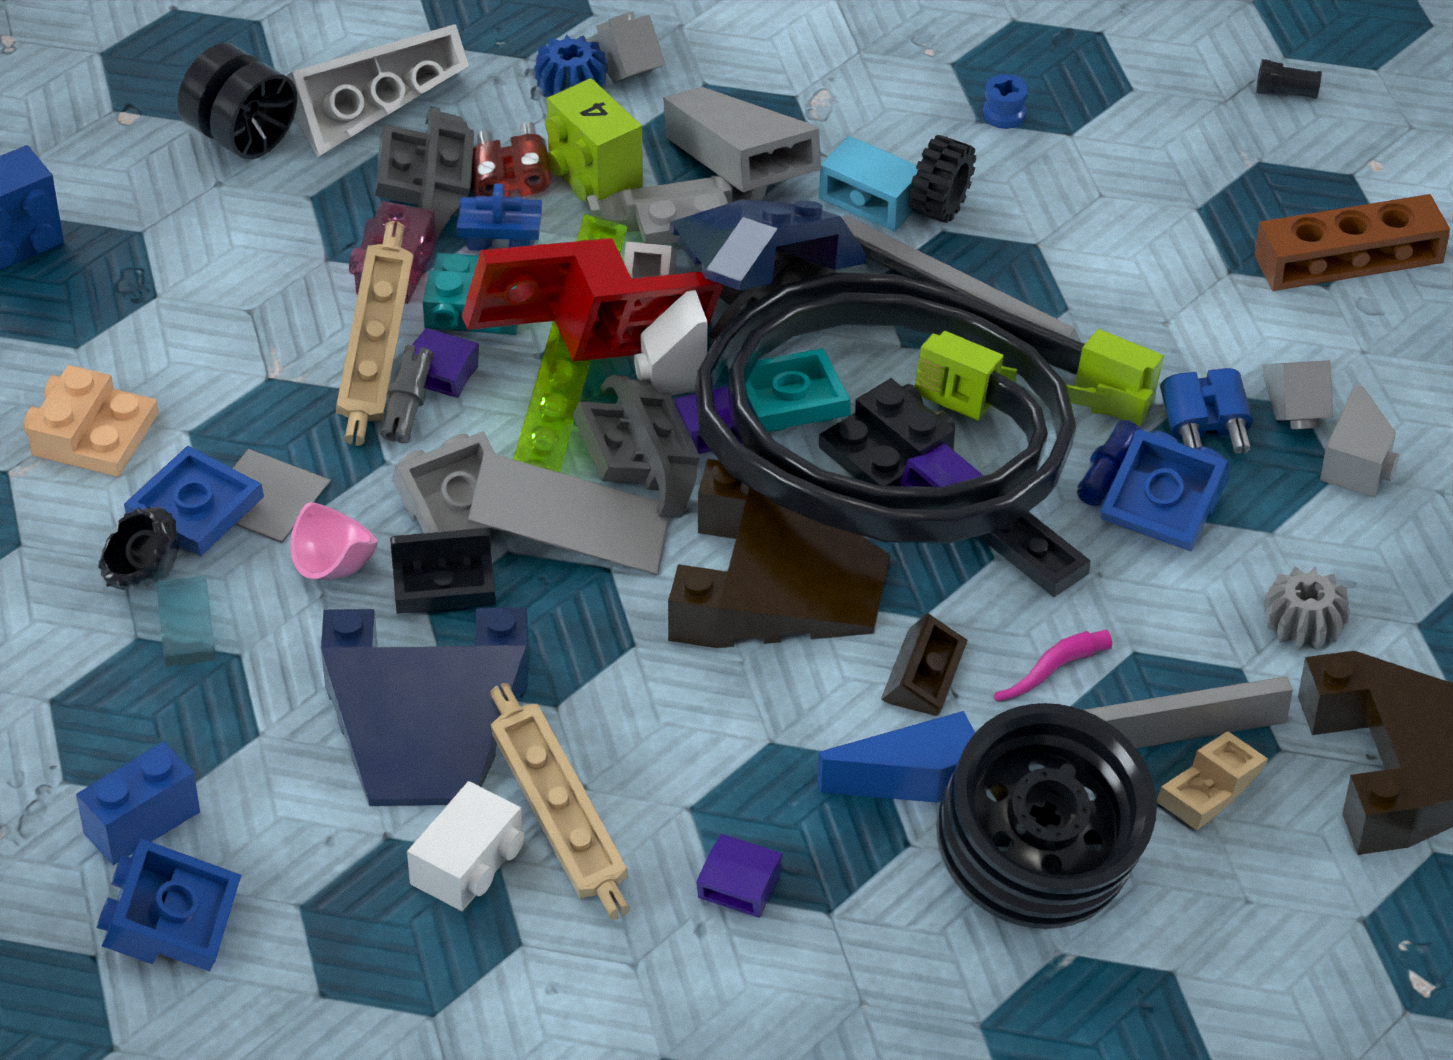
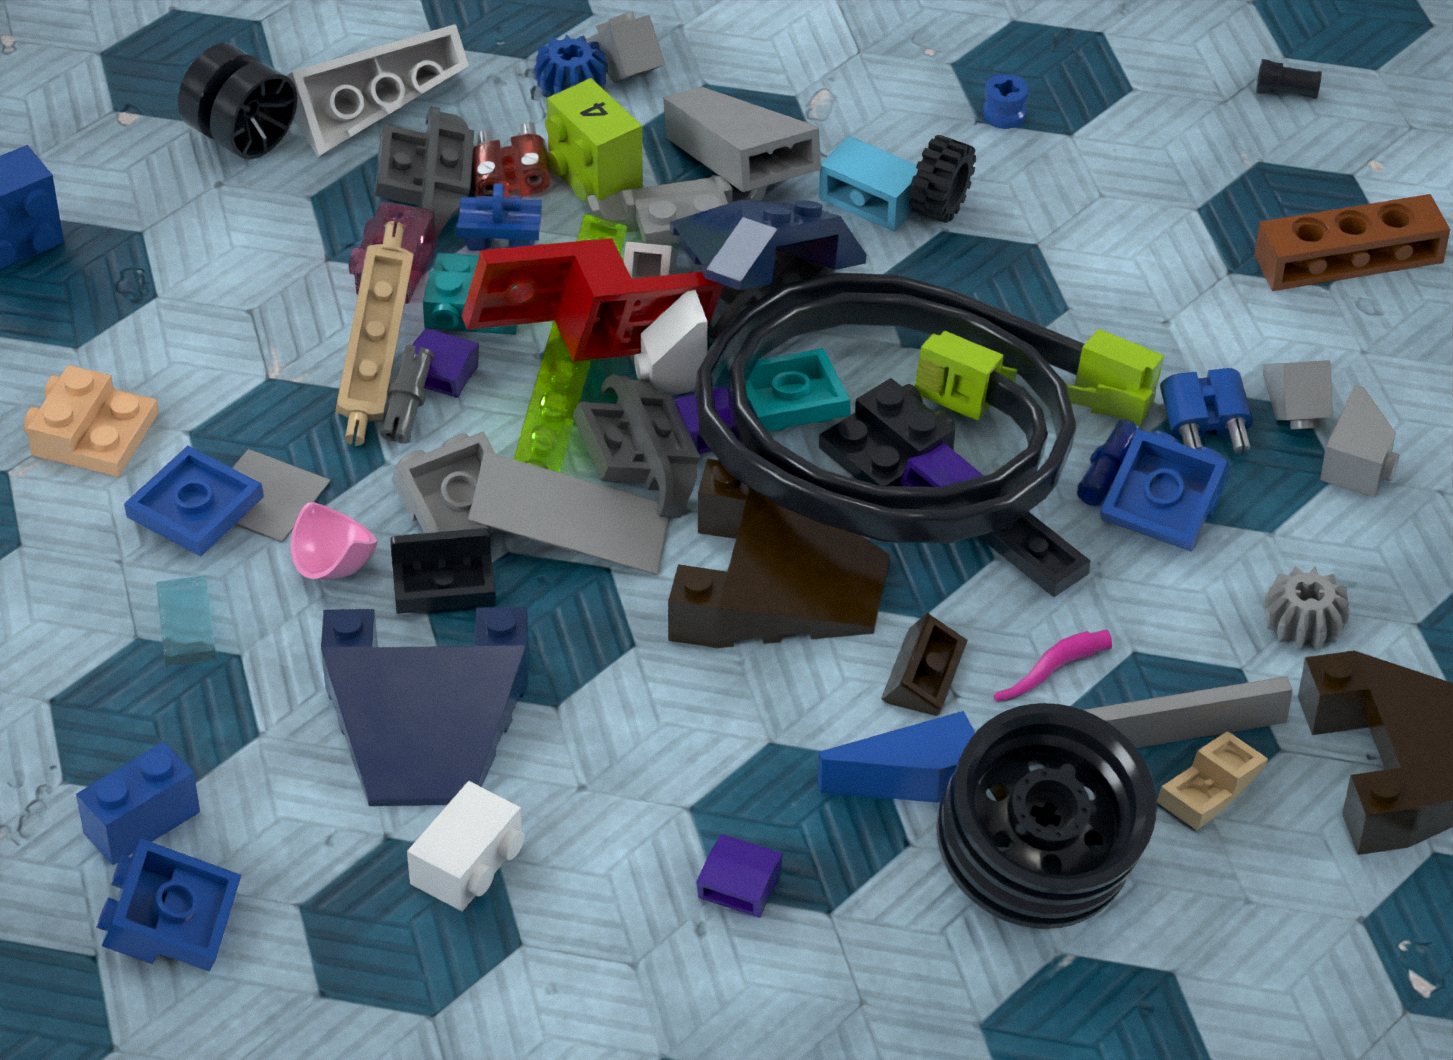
black hair [98,506,180,590] -> none
tan plate [490,683,630,920] -> none
light grey tile [842,214,1081,342] -> none

